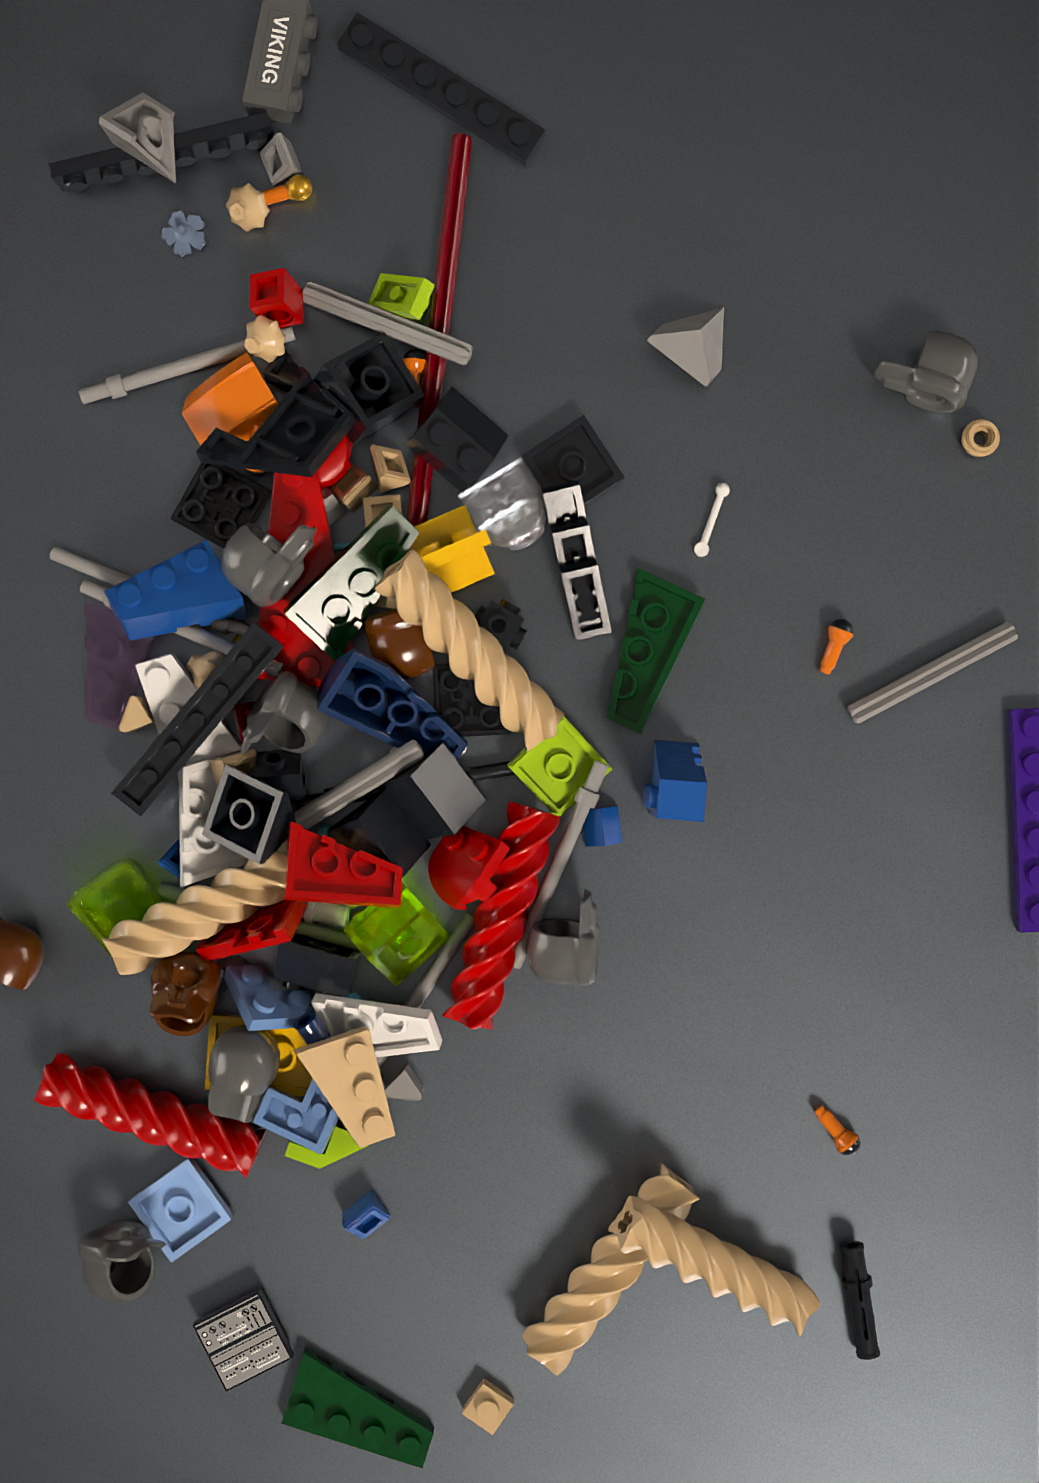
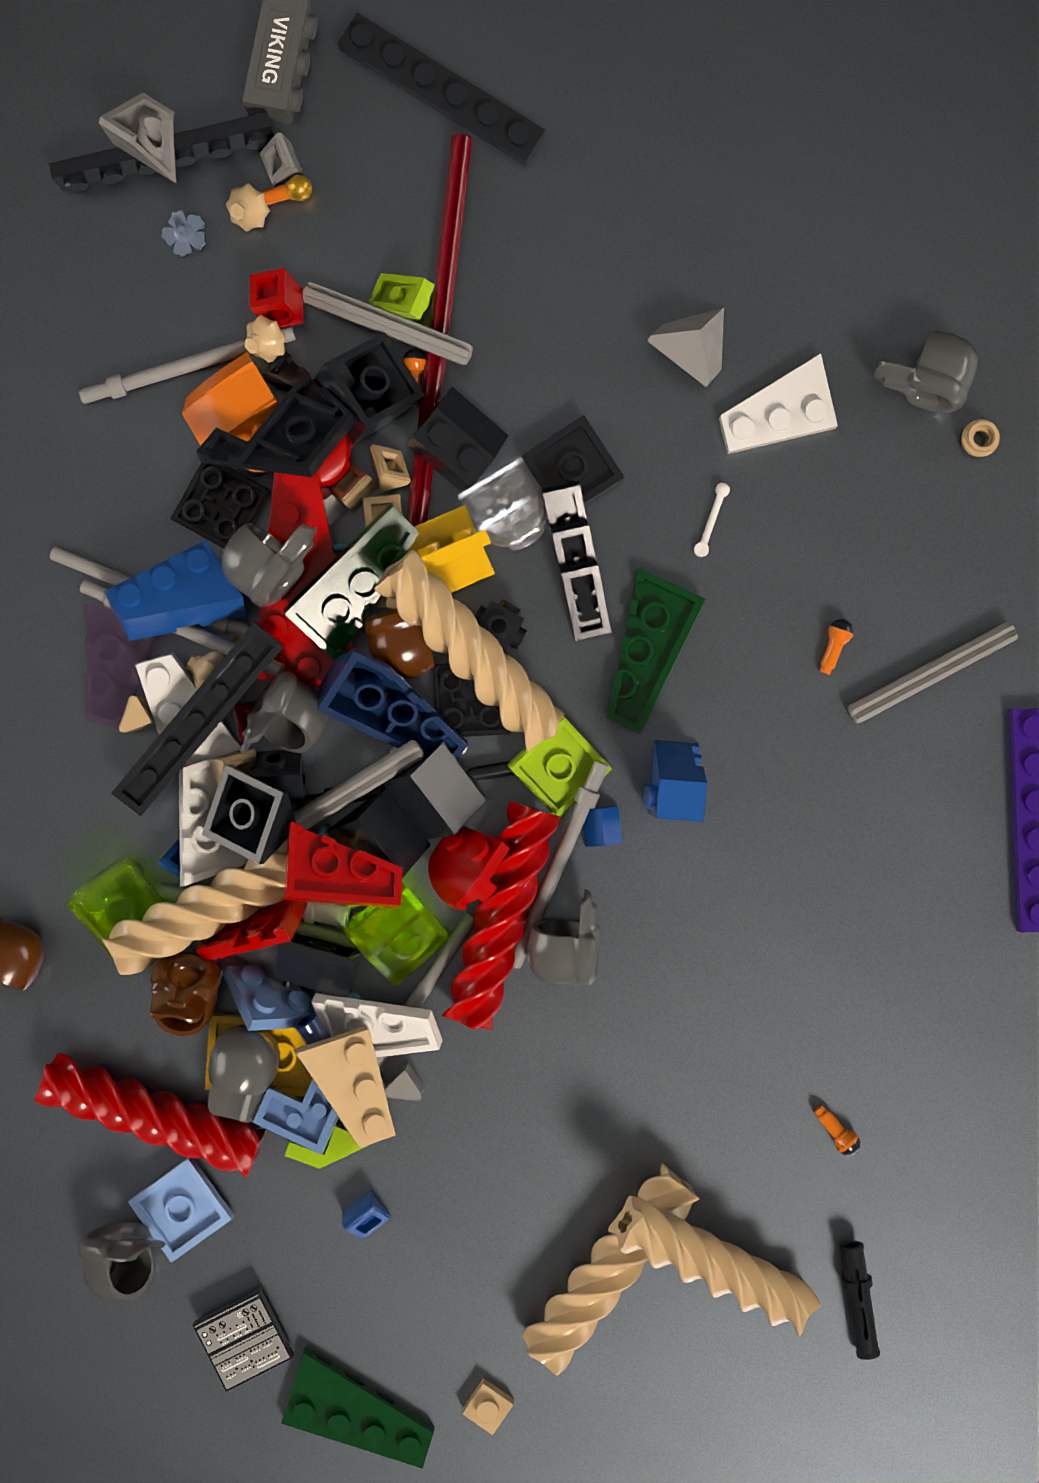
none -> white wing [719,354,838,454]

